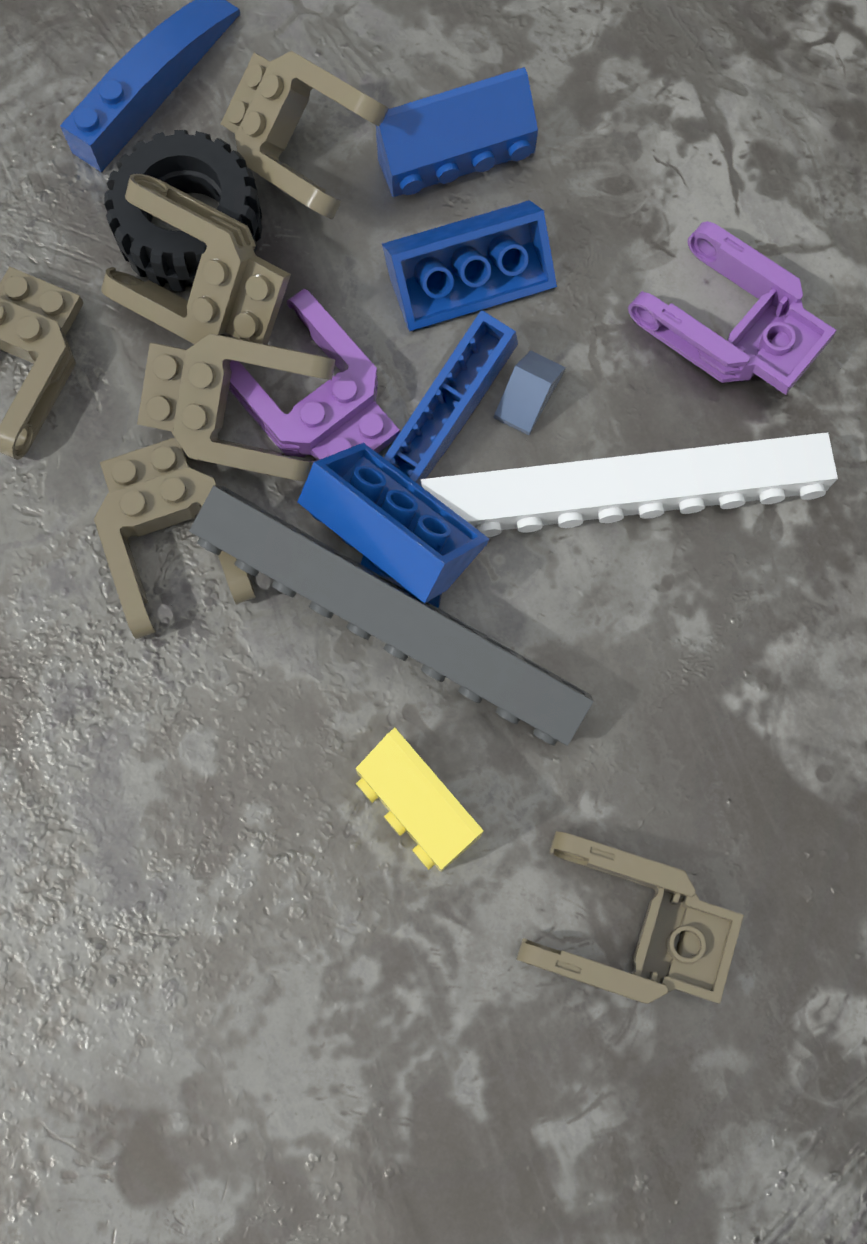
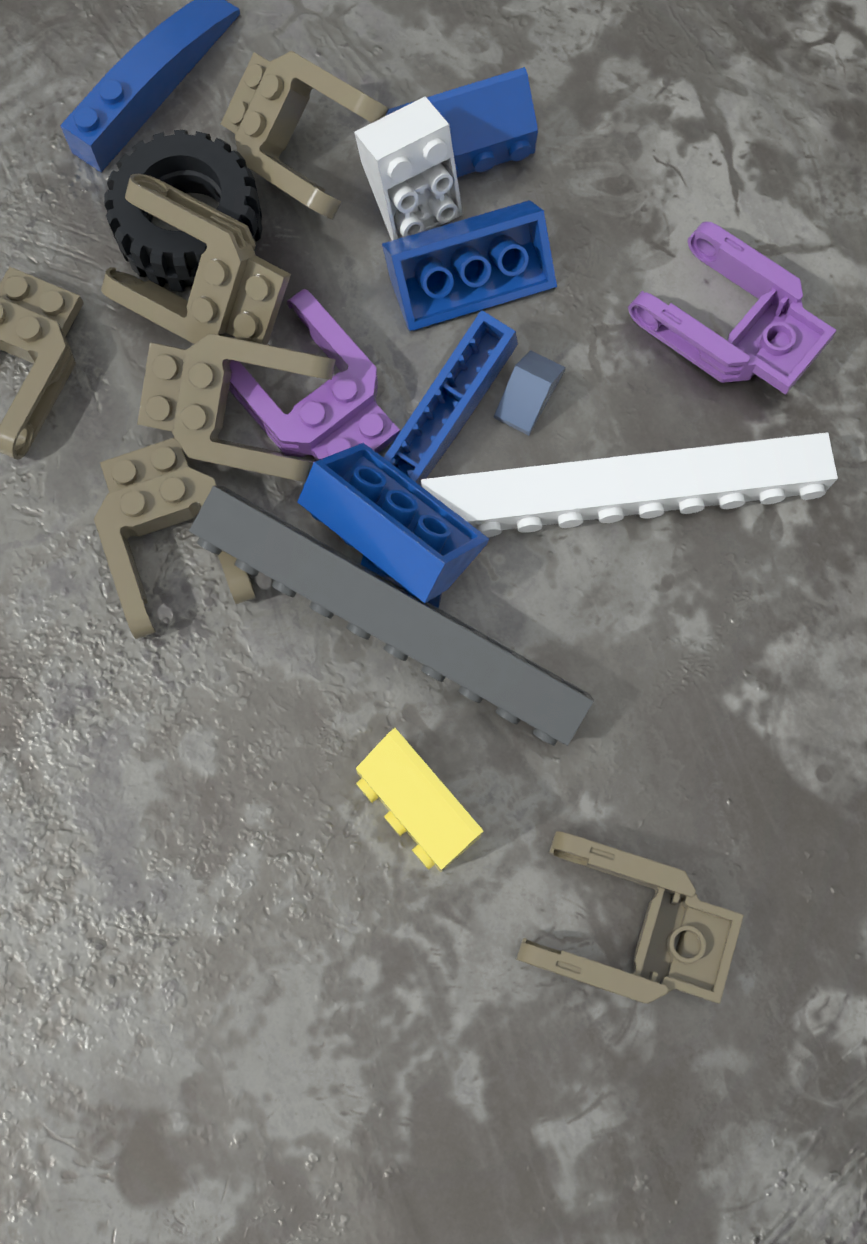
none -> white slope [354,96,463,240]

